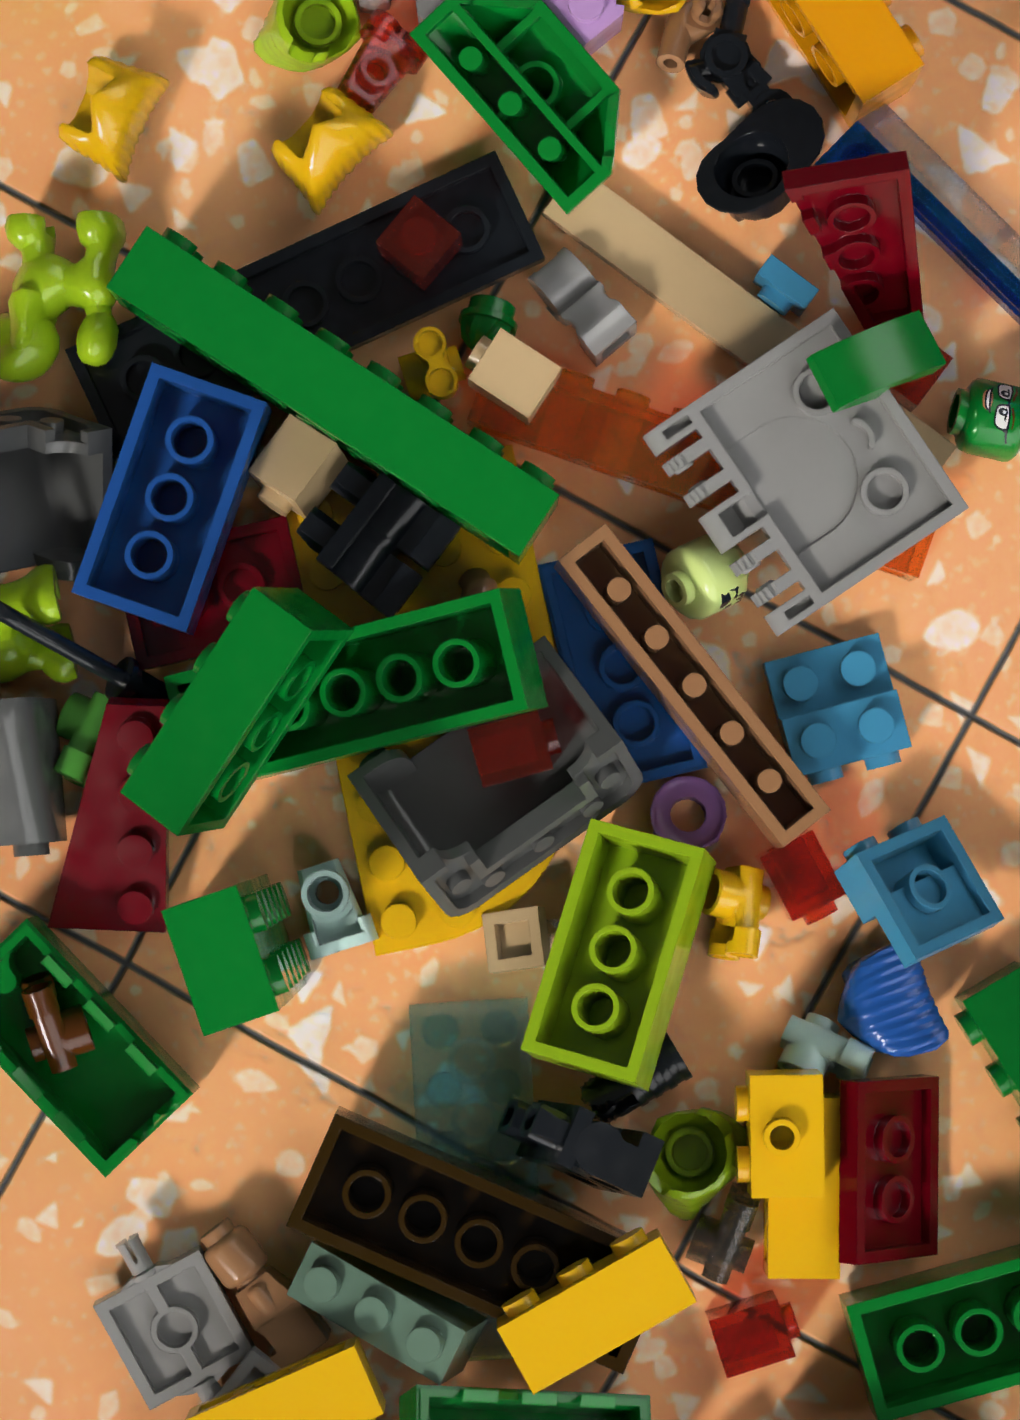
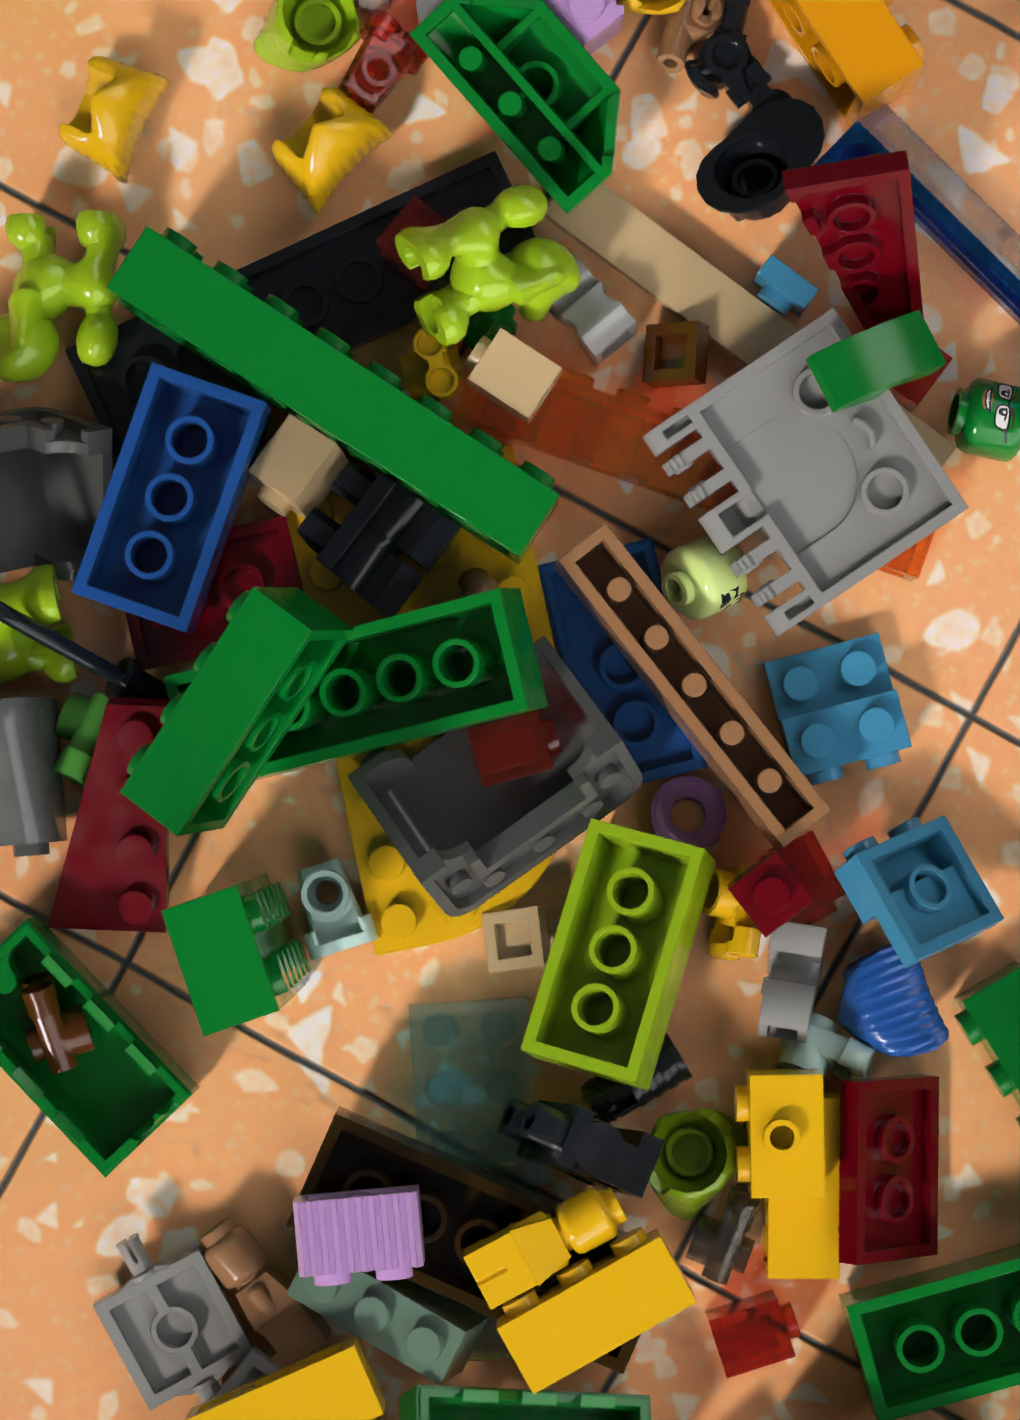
none -> lavender brick [293,1185,425,1286]
none -> lime animal [395,185,581,346]
none -> yellow piece [463,1187,628,1310]
none -> reddish brown plate [642,320,709,388]
none -> dark red brick [727,849,814,938]
none -> light grey leg [758,922,827,1043]

